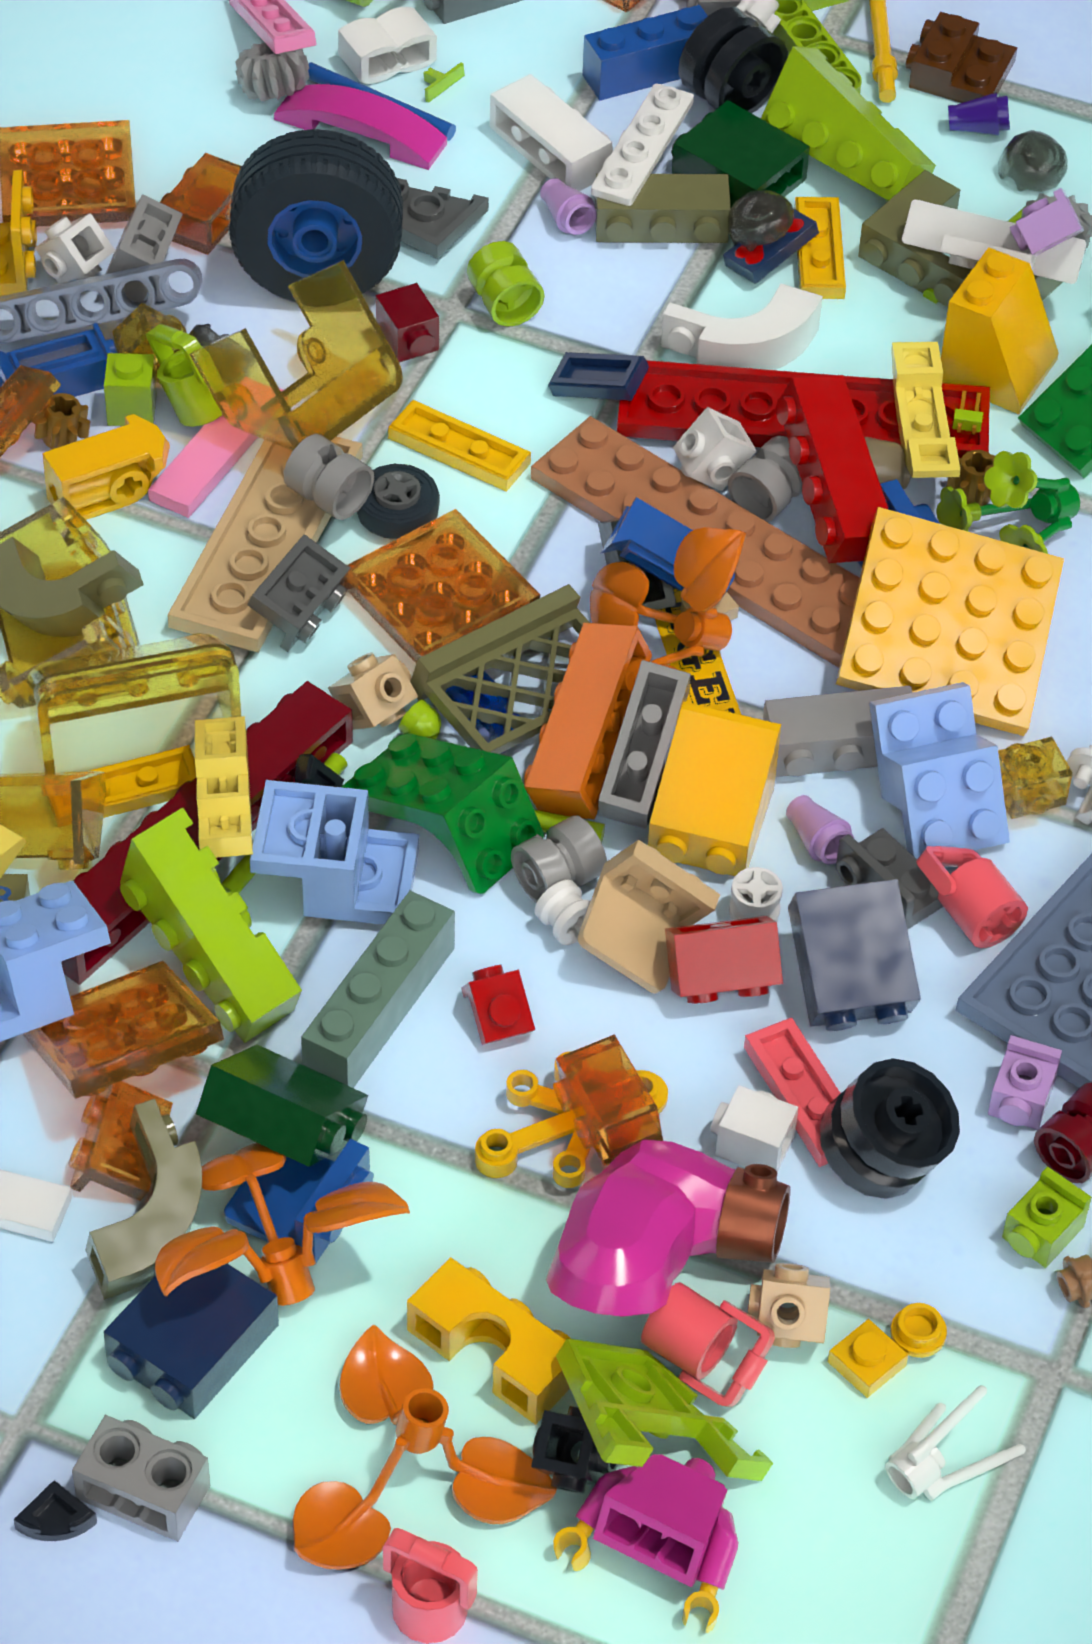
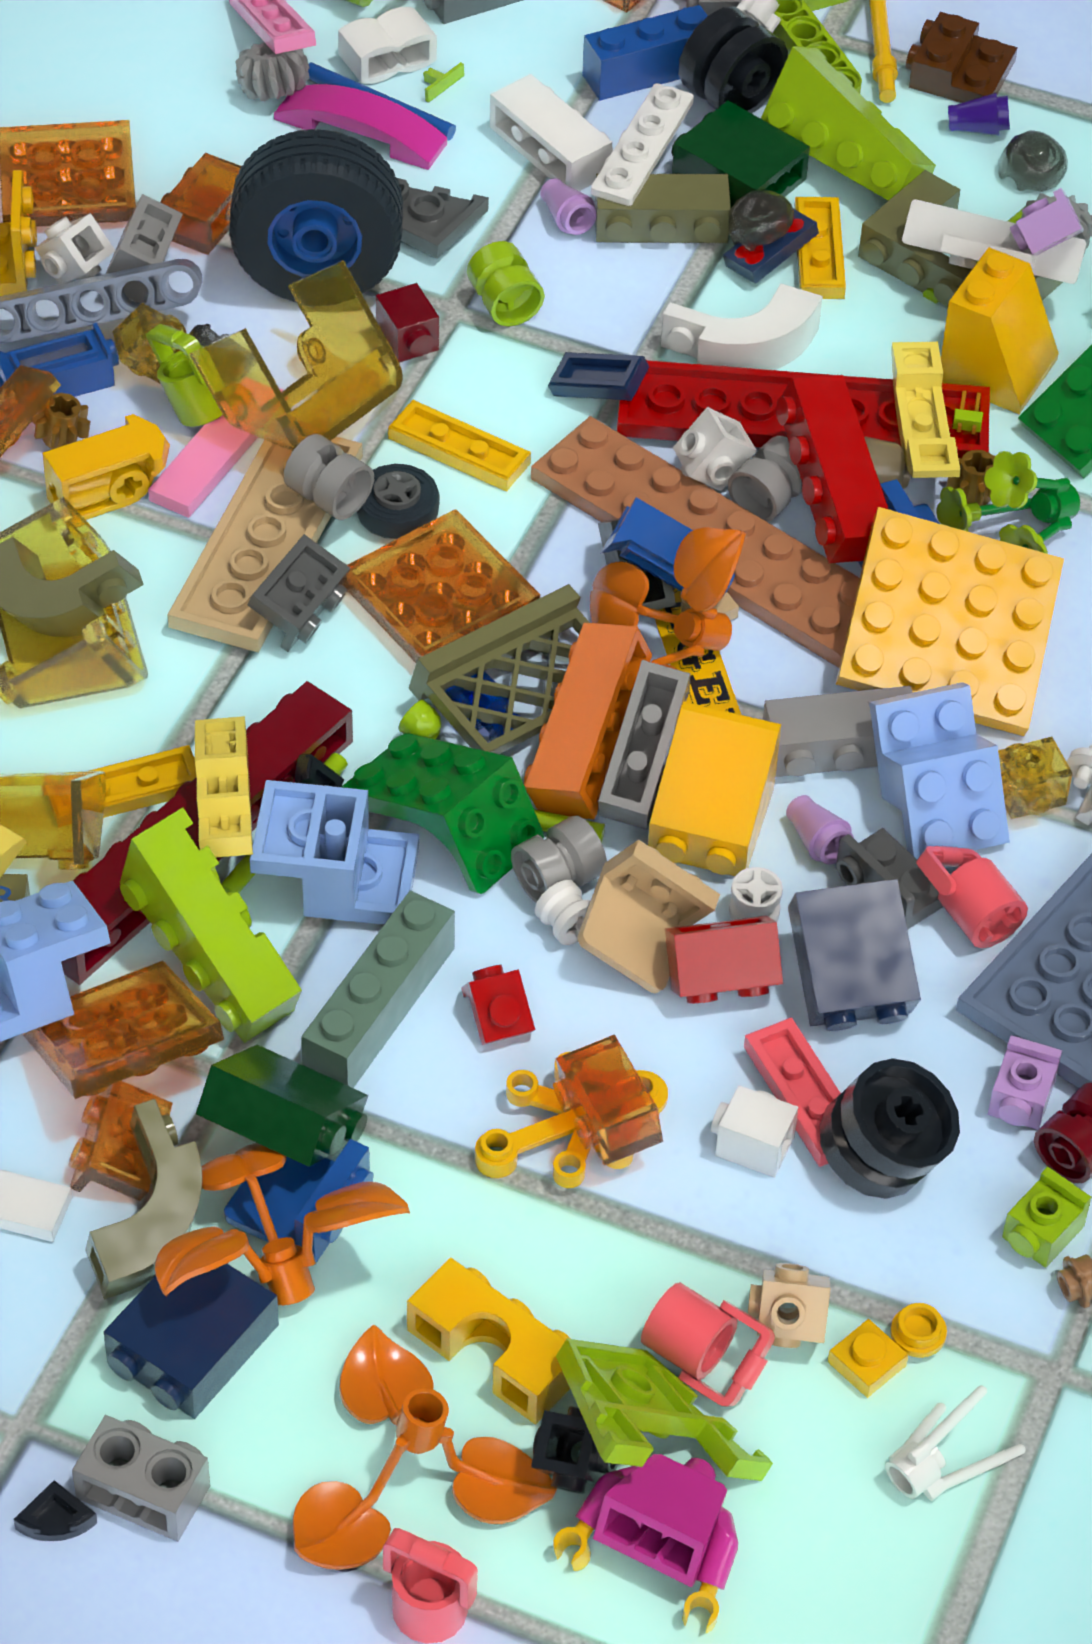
clear yellow windscreen [26,633,241,782] -> none
lime brick [104,353,157,426] -> none
tan brick [328,652,418,730] -> none
dark pink piece [546,1140,791,1317] -> none

